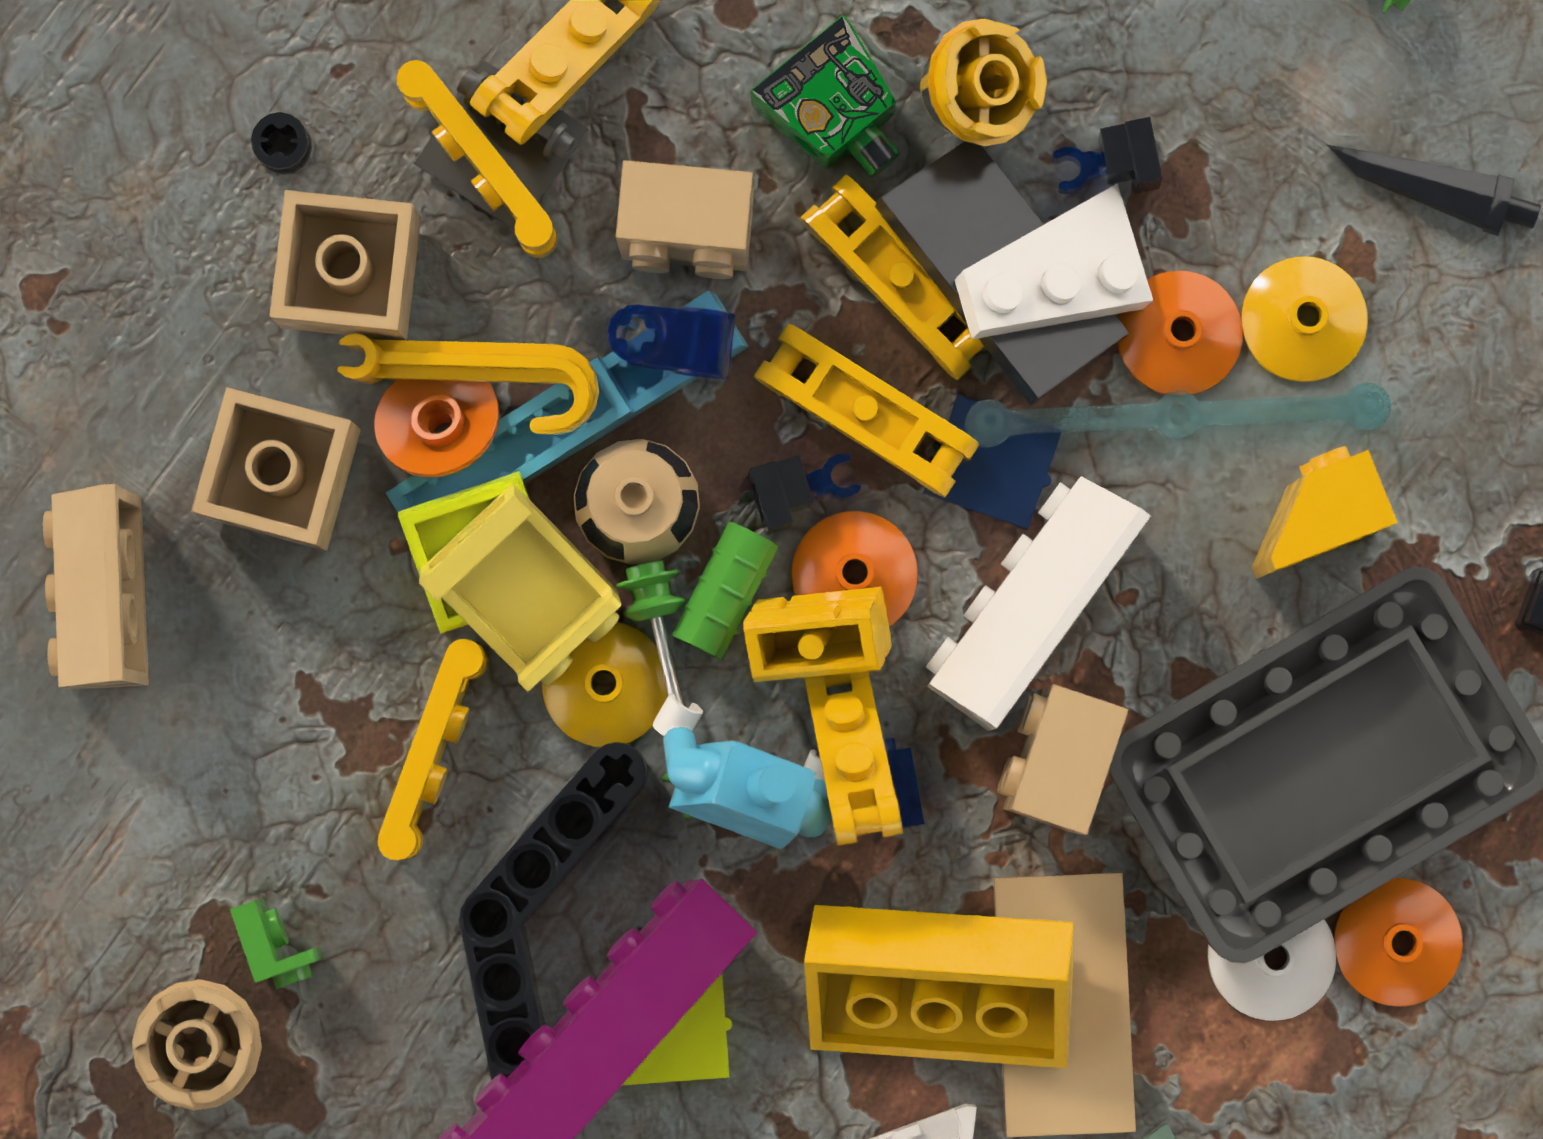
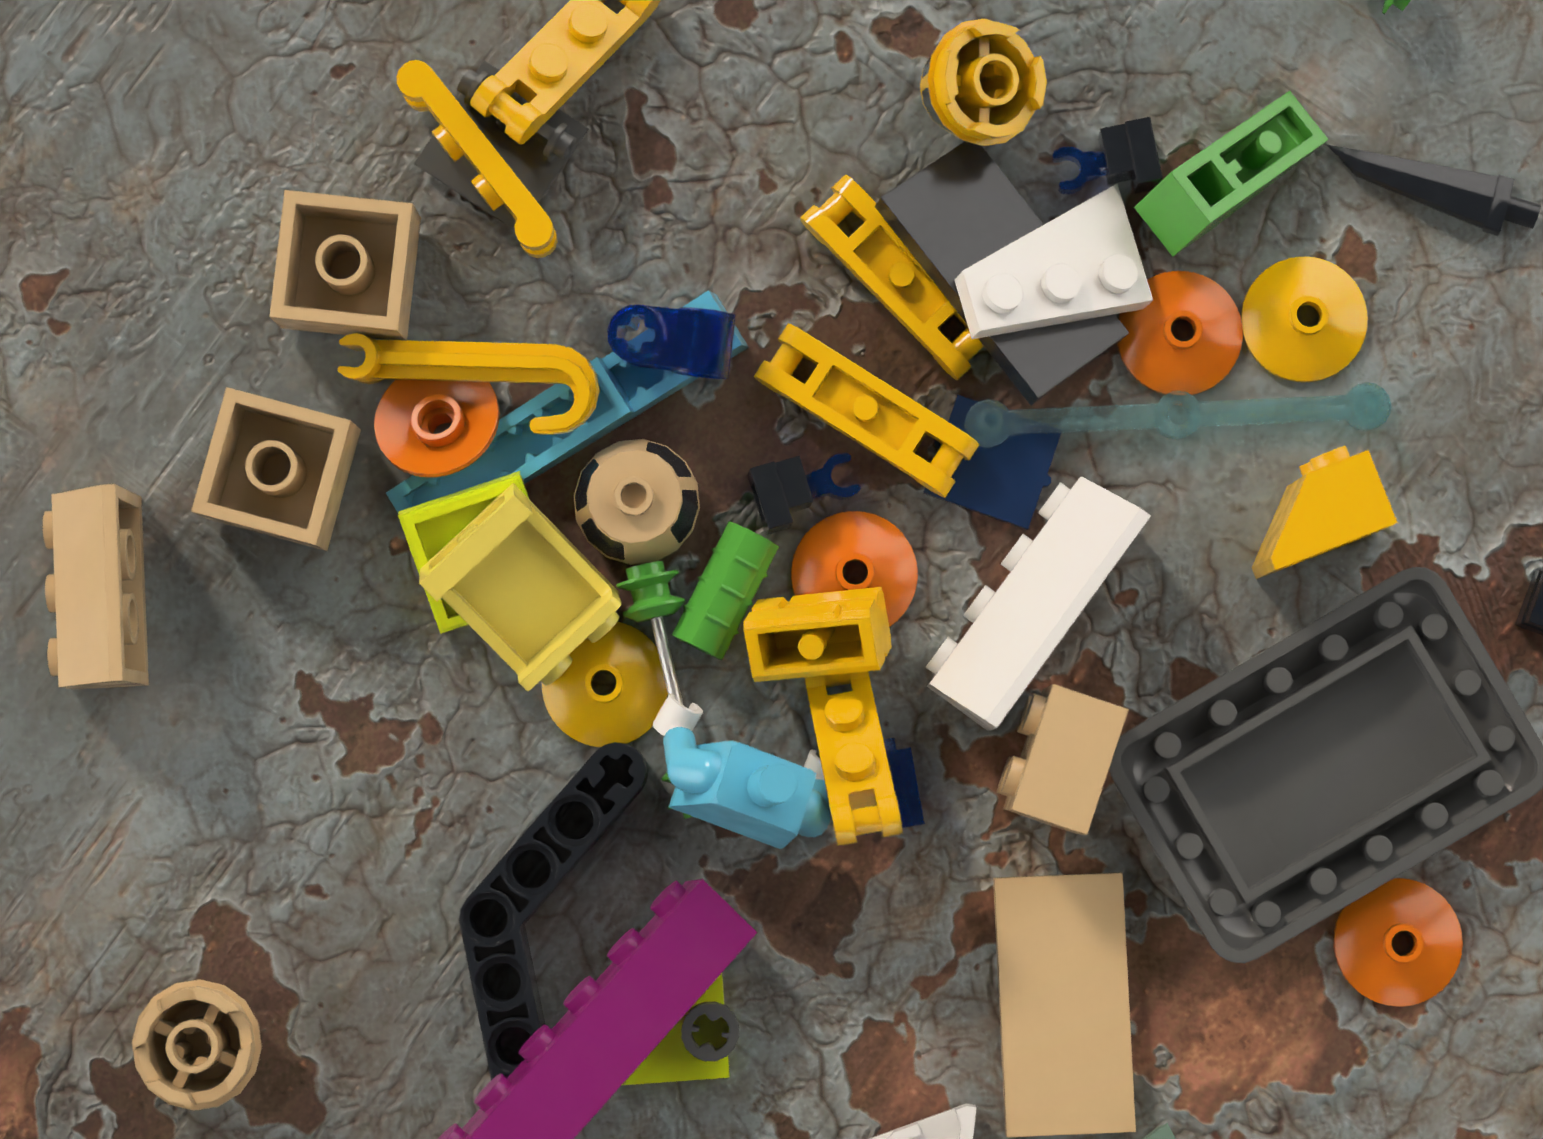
bright green bracket [230,899,324,989] -> none
black bush [251,112,312,174] -> none
yellow plate [377,639,489,861] -> none
tan brick [615,160,754,279] -> none
torso [750,14,900,178] -> none
yellow slope [804,905,1073,1068] -> none
white dish [1207,920,1336,1021] -> none
none -> dark grey bush [681,1002,739,1061]
none -> bright green slope [1134,91,1329,257]

